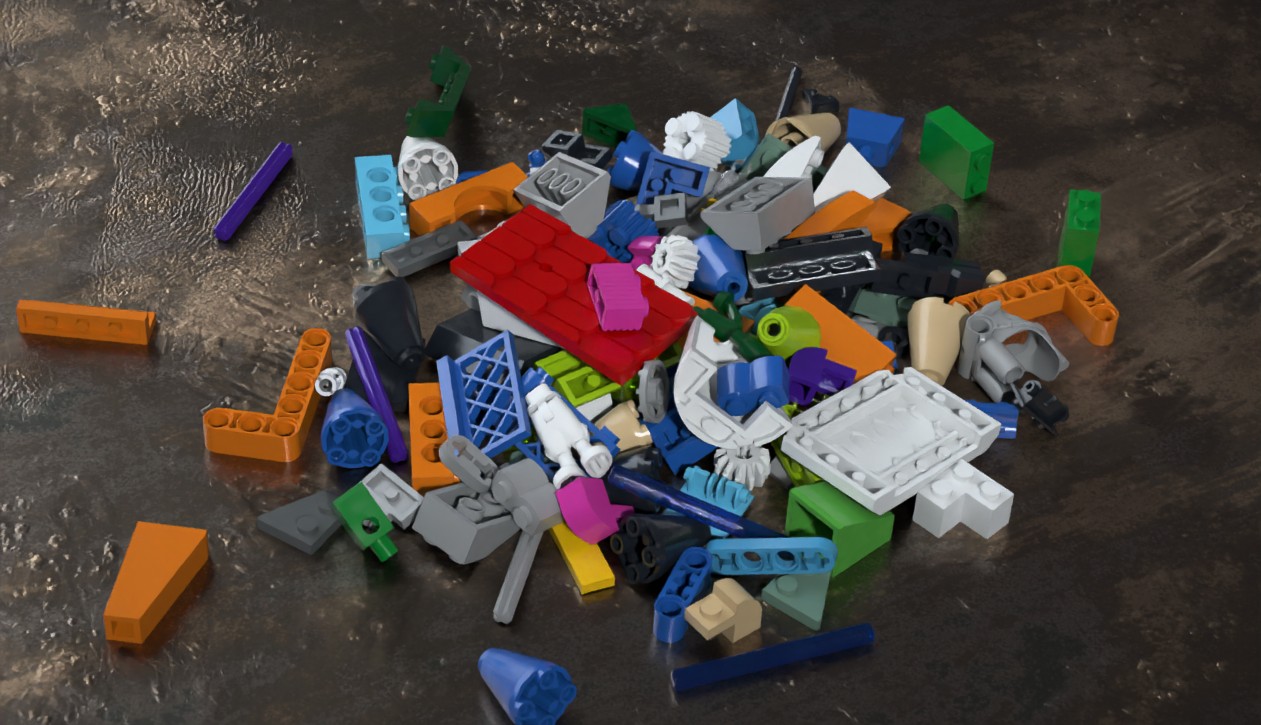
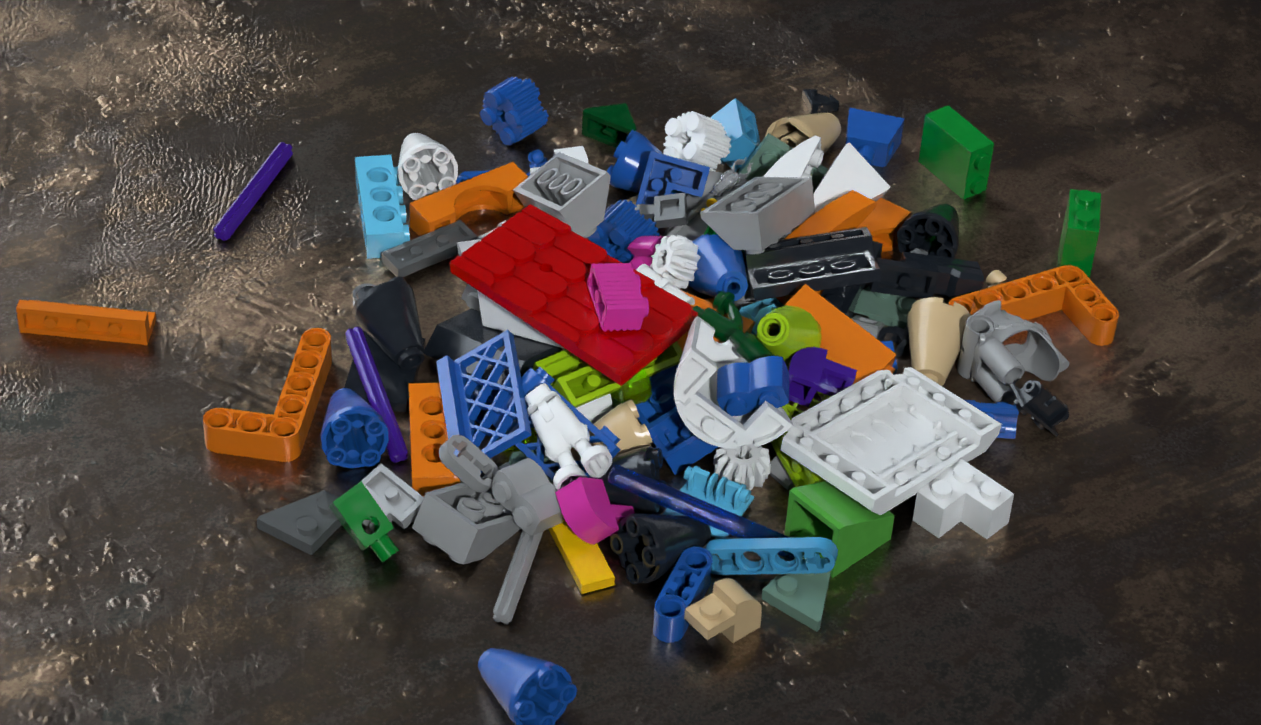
orange slope [103,521,209,644] -> none
white pin [315,367,347,396] -> none
dark green slope [404,46,471,138] -> none
black slope [542,130,612,169] -> none
light grey wheel [636,360,670,423] -> none
clear blue axle [671,622,875,691] -> none
black piece [775,67,803,121] -> none
none -> blue brick [480,77,549,145]

